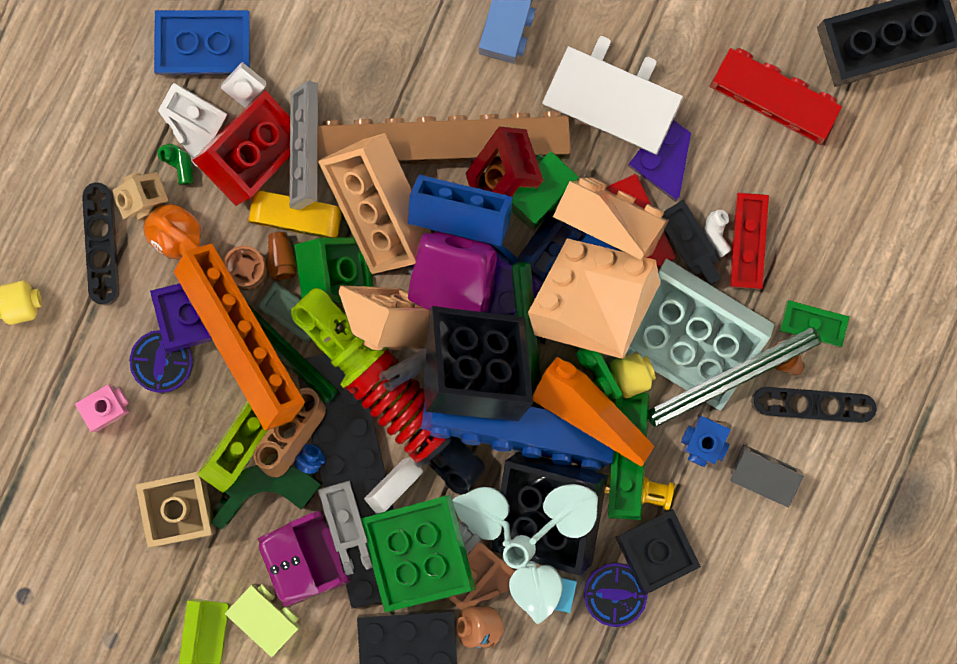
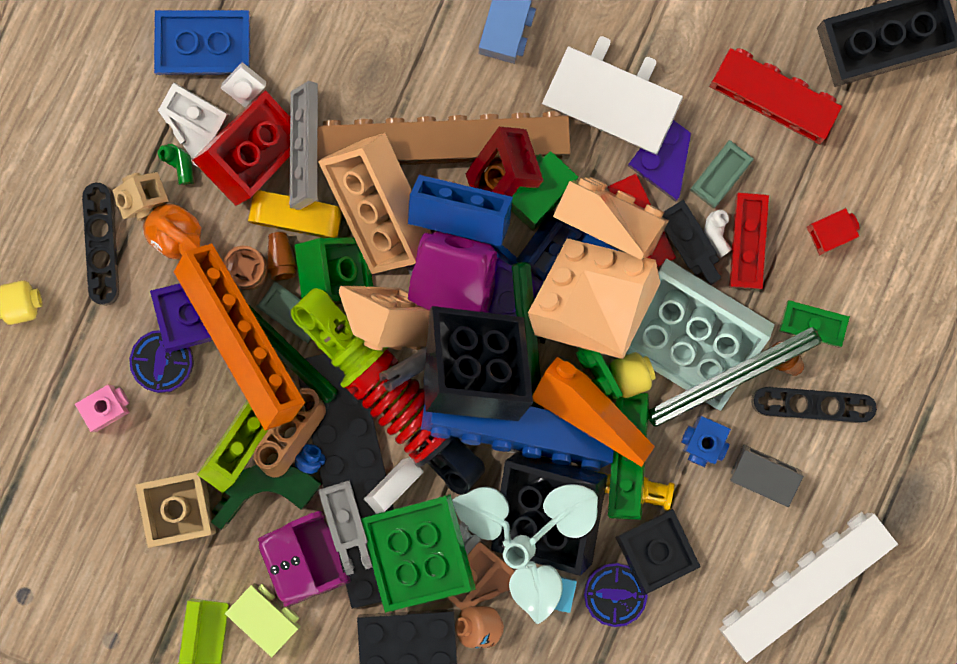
none -> sand green tile [690,140,754,209]
none -> white brick [719,512,898,663]
none -> red brick [806,208,860,256]

